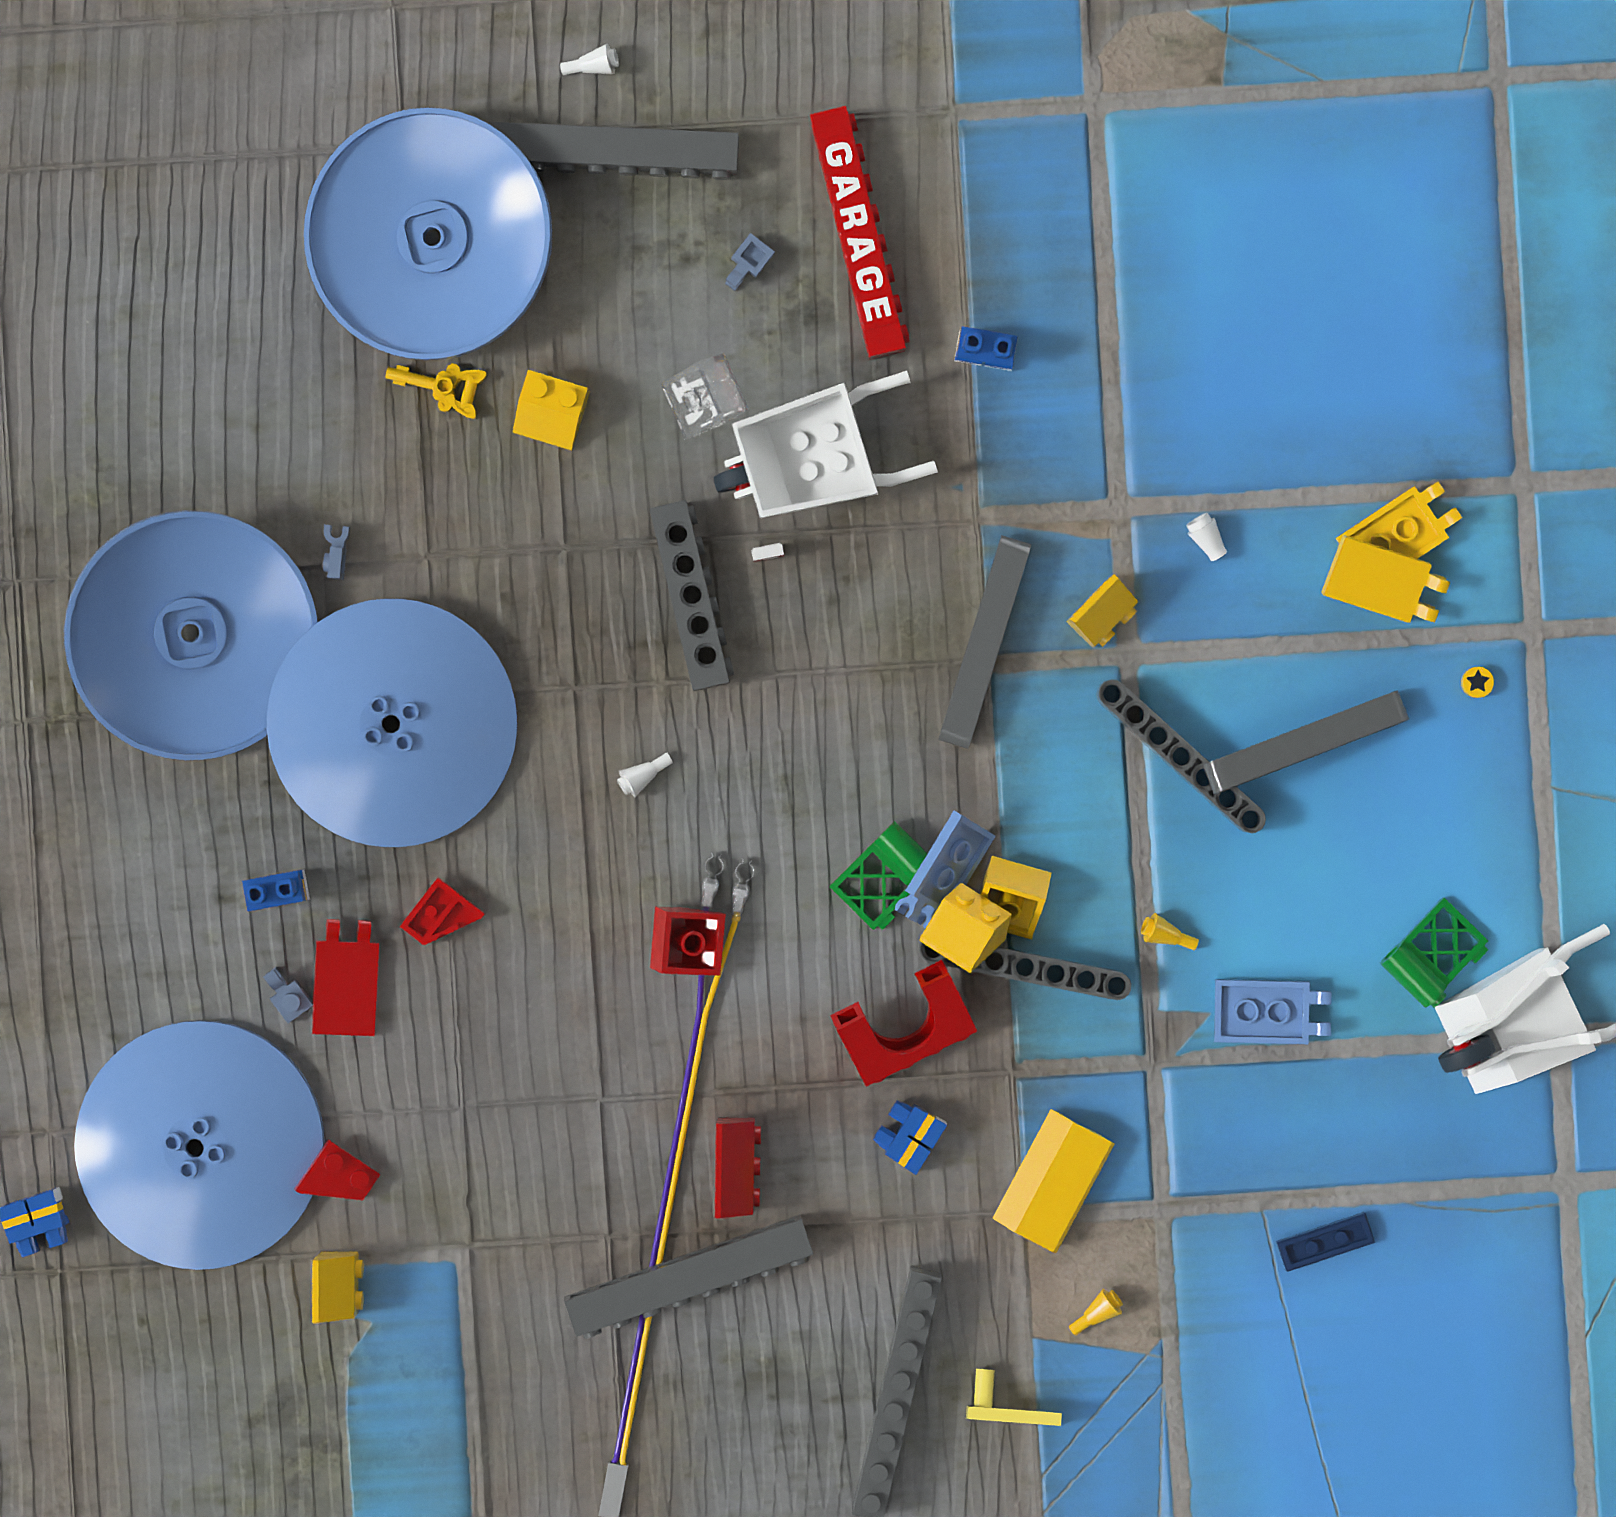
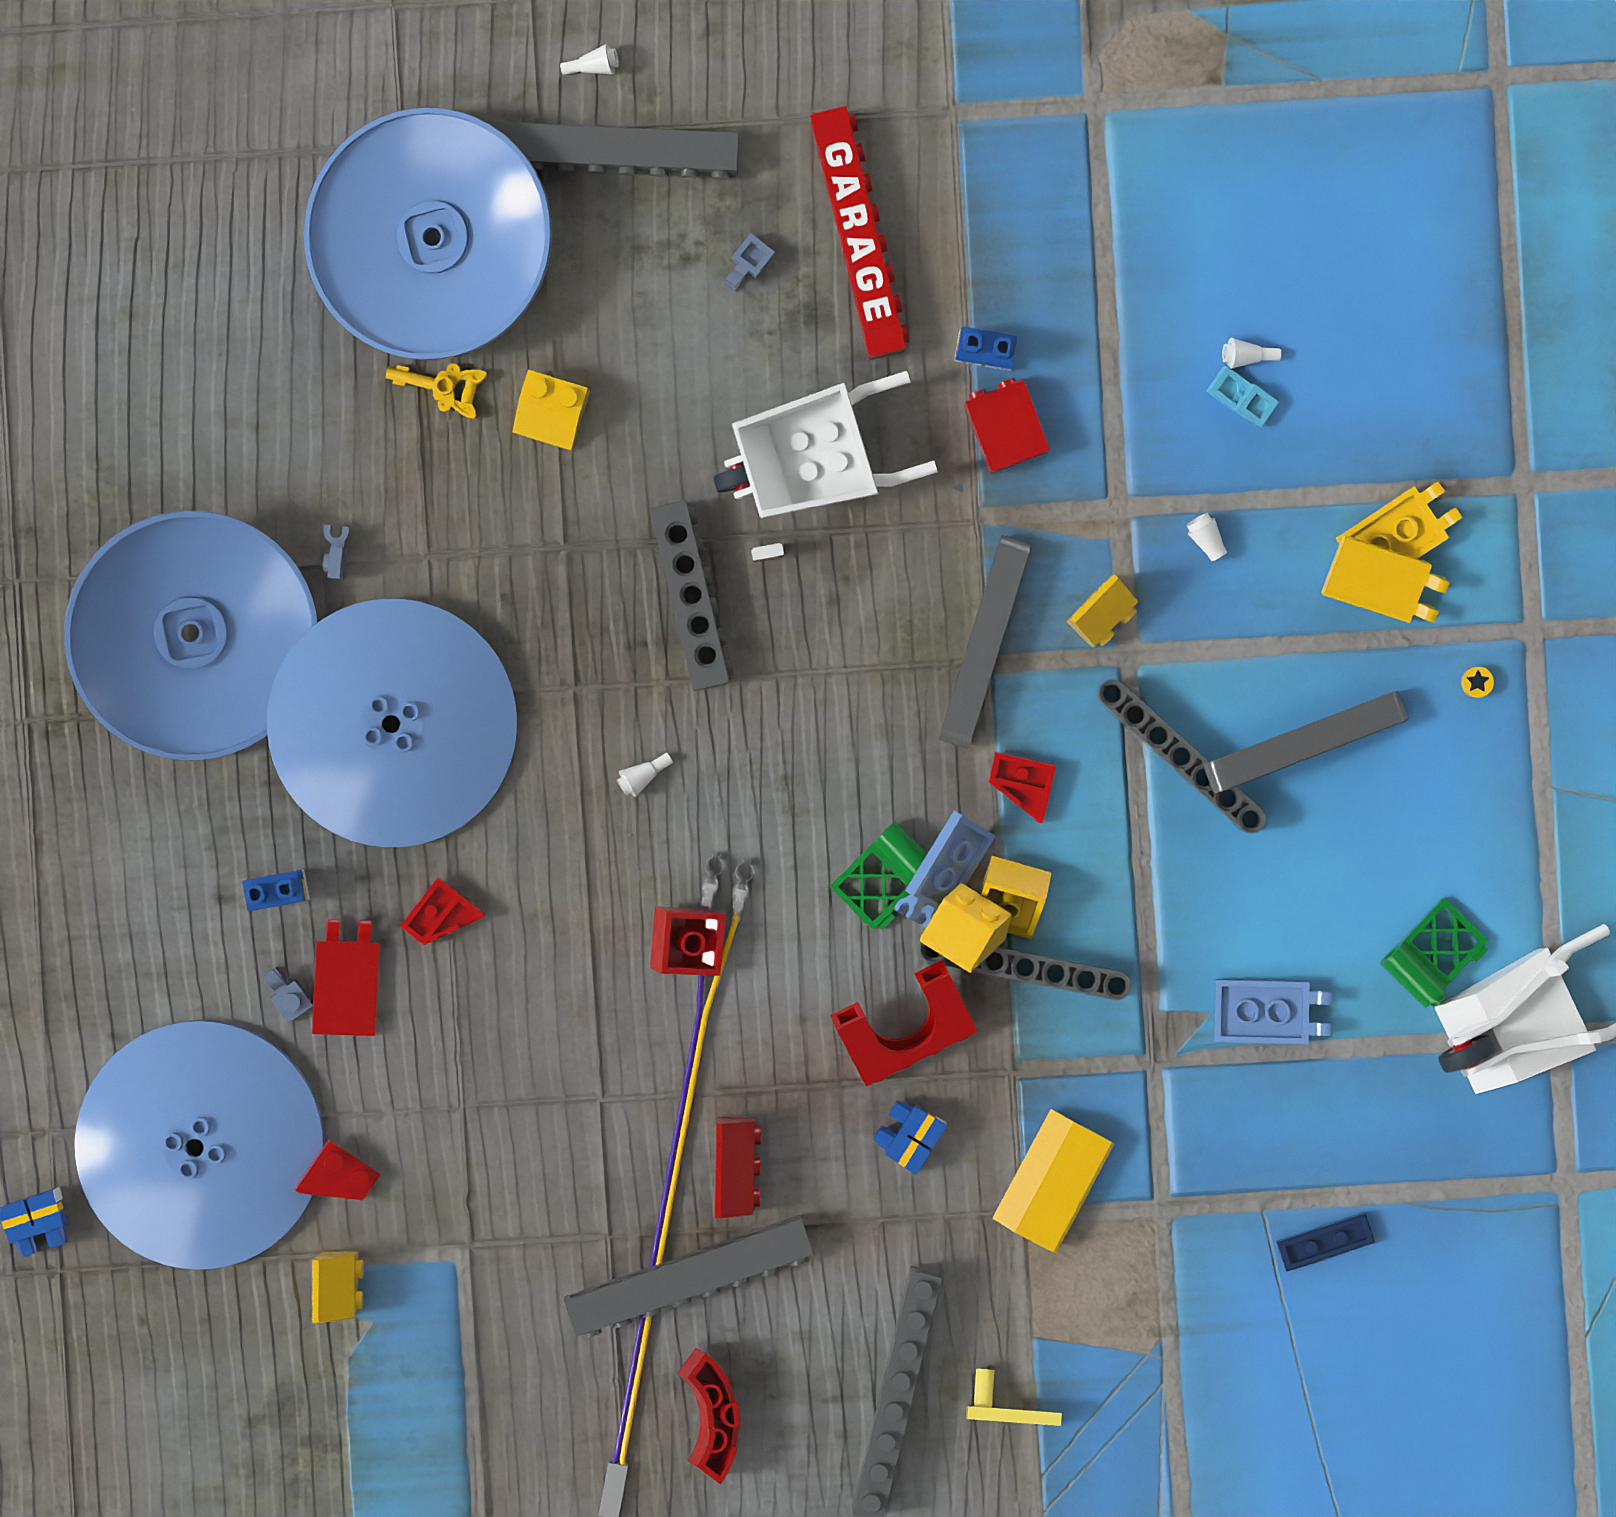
clear slope [661,353,749,440] -> none
yellow cone [1069,1289,1123,1336] -> none
yellow cone [1141,913,1199,950] -> none
none -> red brick [677,1348,740,1485]
none -> red brick [964,378,1050,474]
none -> red wing [988,751,1056,824]
none -> medium azure slope [1206,366,1279,428]
none -> white cone [1222,338,1281,369]

